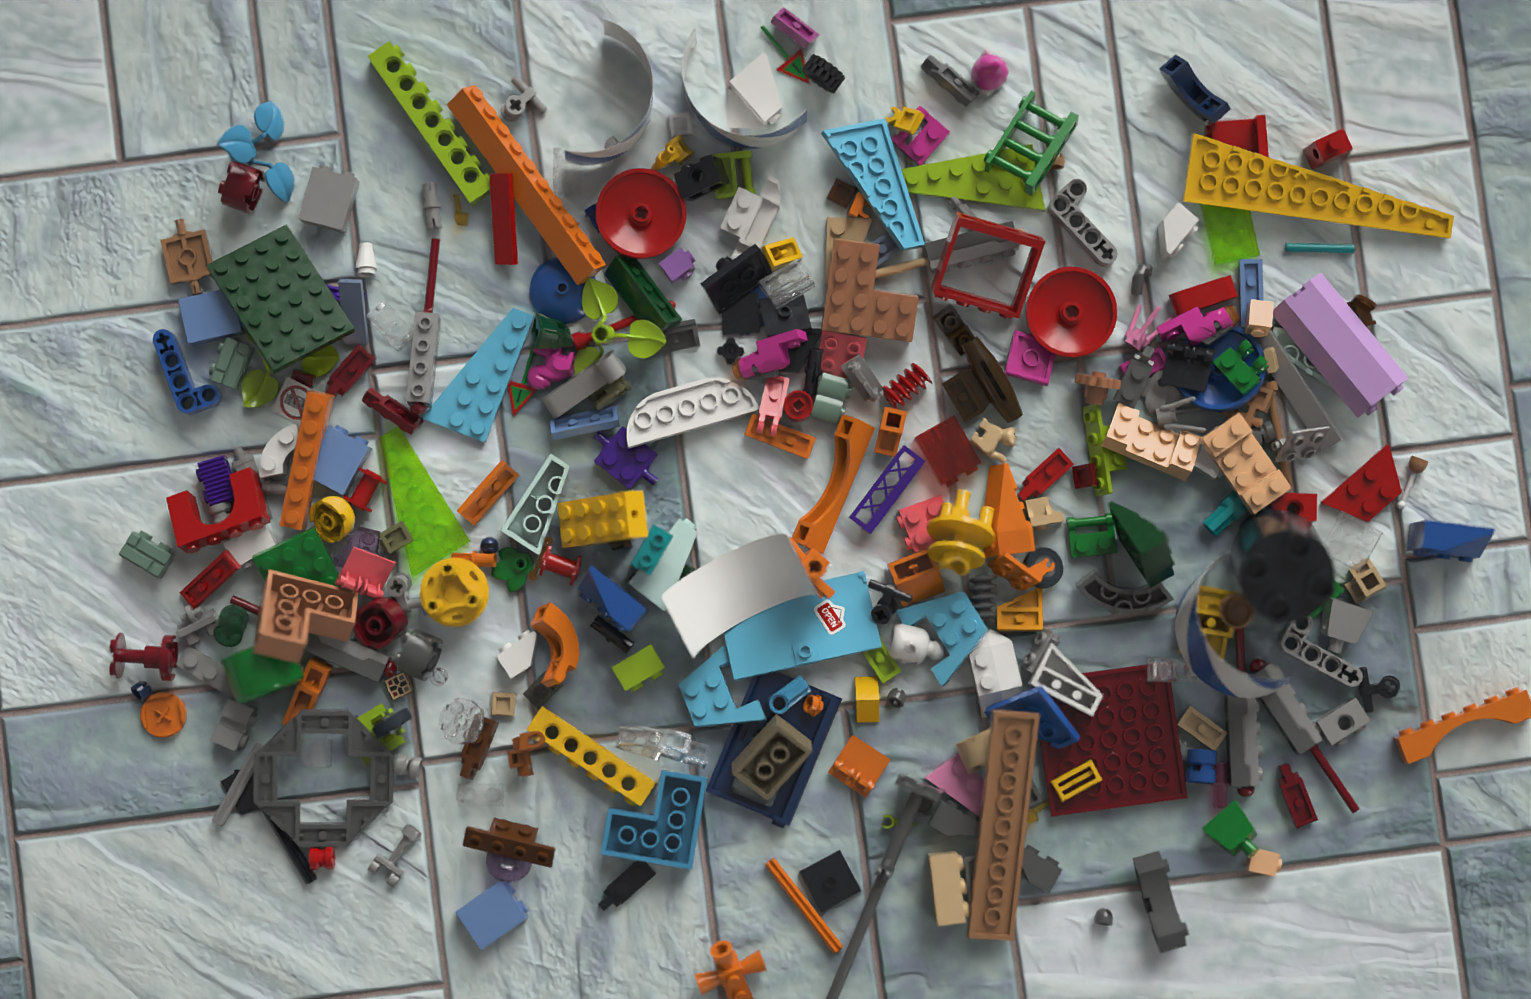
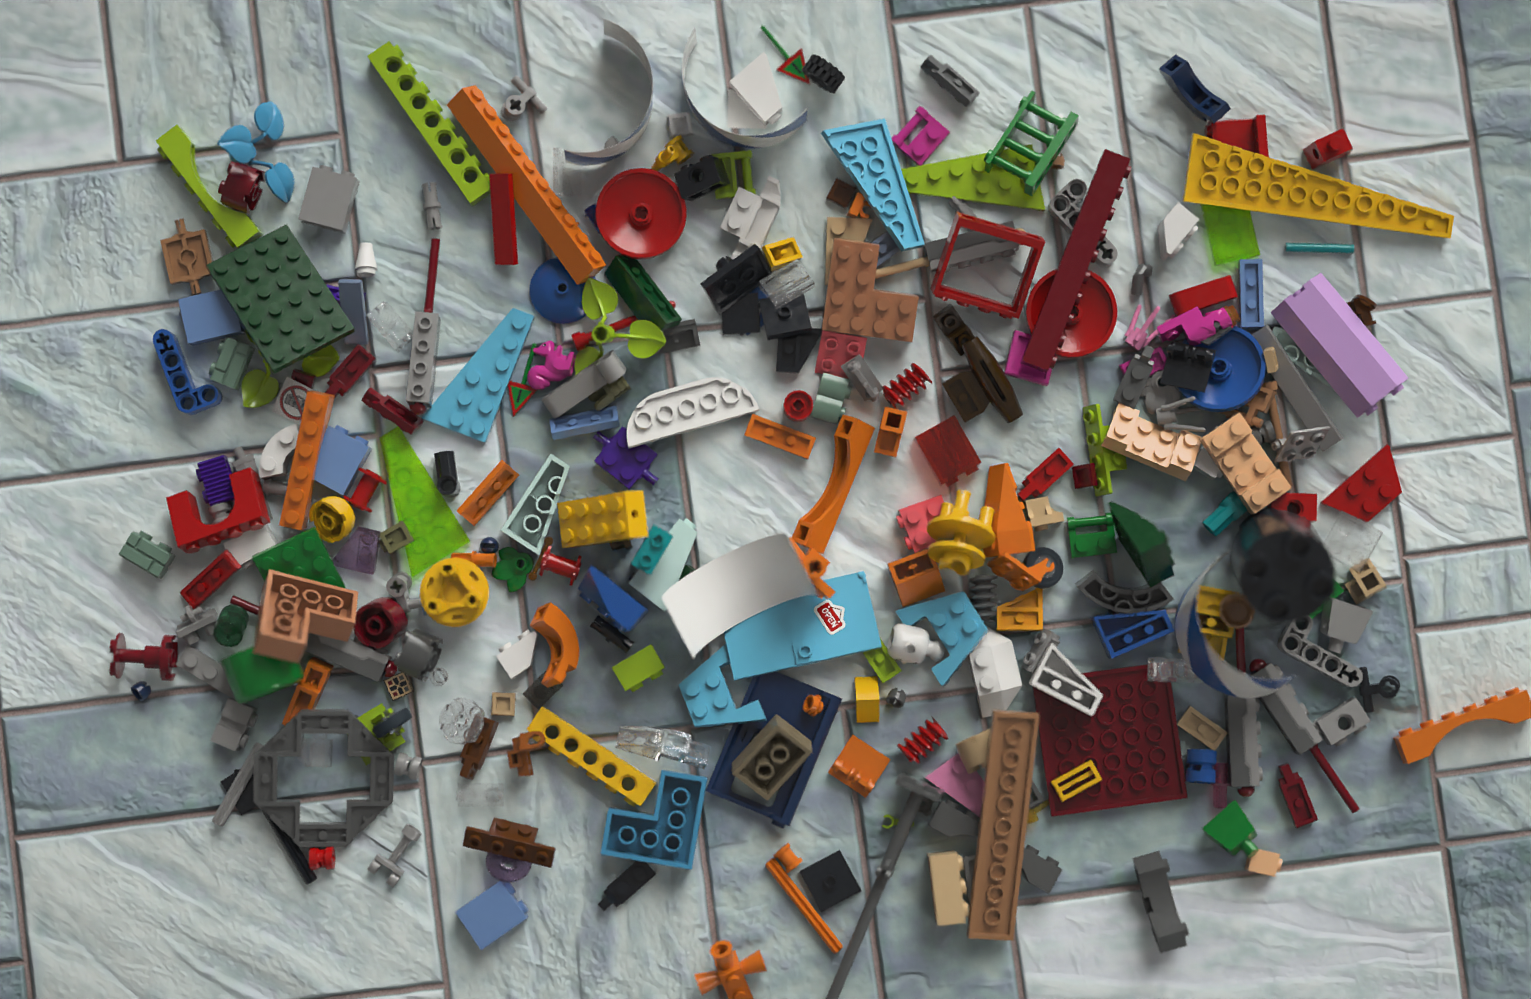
orange tile [140,692,187,738] -> none
coral hinge [335,547,396,600] -> none
clear yellow hand [453,194,468,226] -> none
dark green piece [531,313,573,349] -> none
medium lavender brick [659,248,696,284] -> none
black plate [717,338,744,365] -> none
dark pink plate [732,329,808,380] -> none
coral hinge [756,375,790,437] -> none
dark azure piece [766,675,811,714] -> none
magenta plate [770,7,819,49] -> none
black pin [803,347,824,395] -> none
dark purple fence [849,445,926,534] -> none
black piece [868,579,912,624] -> none
yellow plate [885,107,925,135] -> none
tan animal [969,418,1017,463] -> none
dark pink hat [971,48,1009,96] -> none
blue plate [984,685,1080,749] -> none
nougat plant [1074,371,1122,405] -> none
dark grey hinge [1094,908,1113,926] -> none
green plate [1213,339,1269,396] -> none
light nougat brick [1245,299,1274,337] -> none
hinge [1397,455,1428,510] -> none
blue slope [1407,520,1495,562] -> none
none -> lime arch [156,125,263,249]
none -> black piece [434,451,460,498]
none -> orange bush [773,843,803,873]
none -> red piece [897,717,949,764]
none -> dark red brick [1021,149,1132,373]
none -> blue wedge [1090,610,1175,659]

